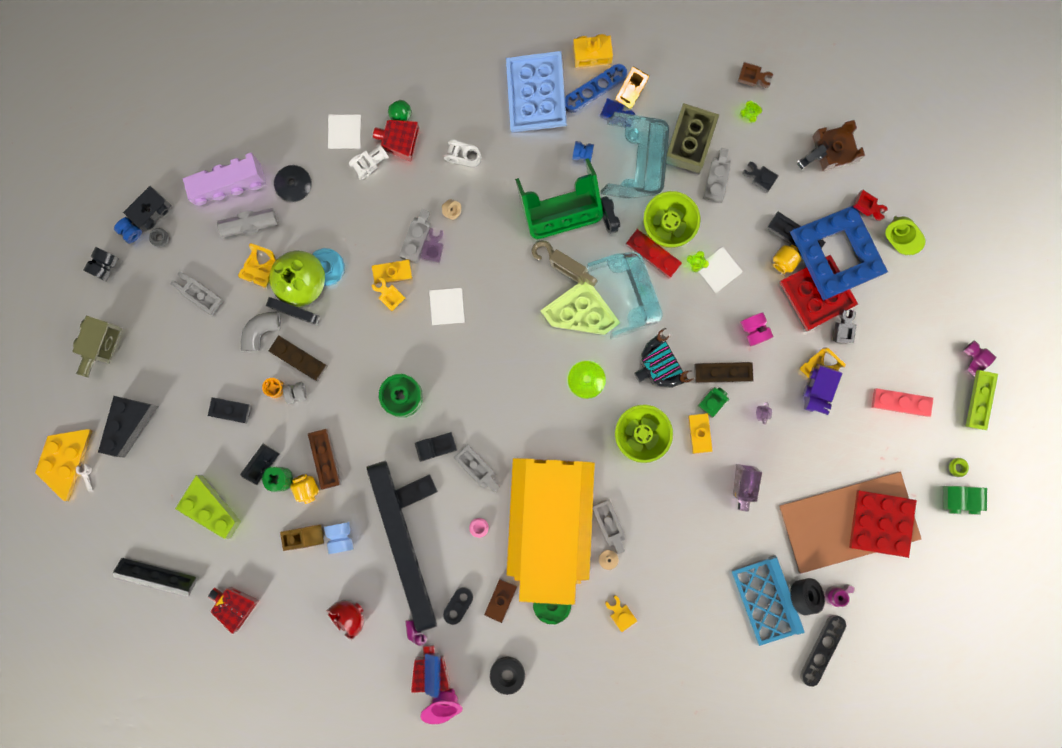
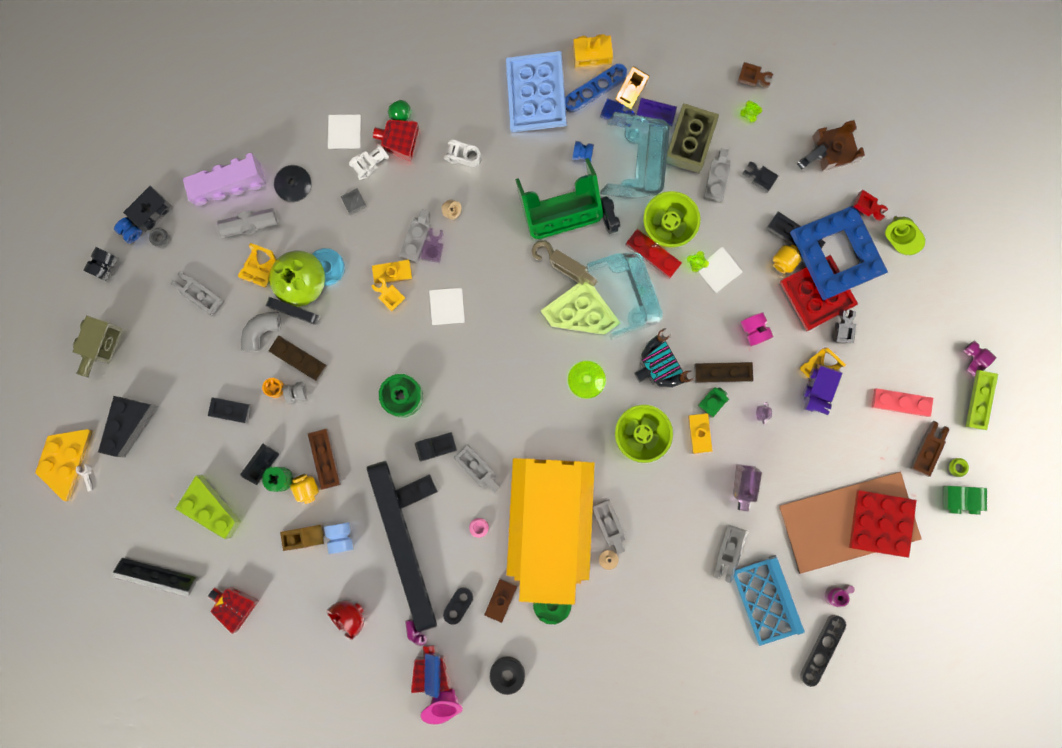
yellow plate [605,595,637,632] -> none
black tyre [790,578,825,615] -> none
none -> dark grey tile [341,188,366,214]
none -> dark purple plate [636,98,677,126]
none -> light grey hinge [714,525,748,583]
none -> reddish brown hinge [910,421,949,477]

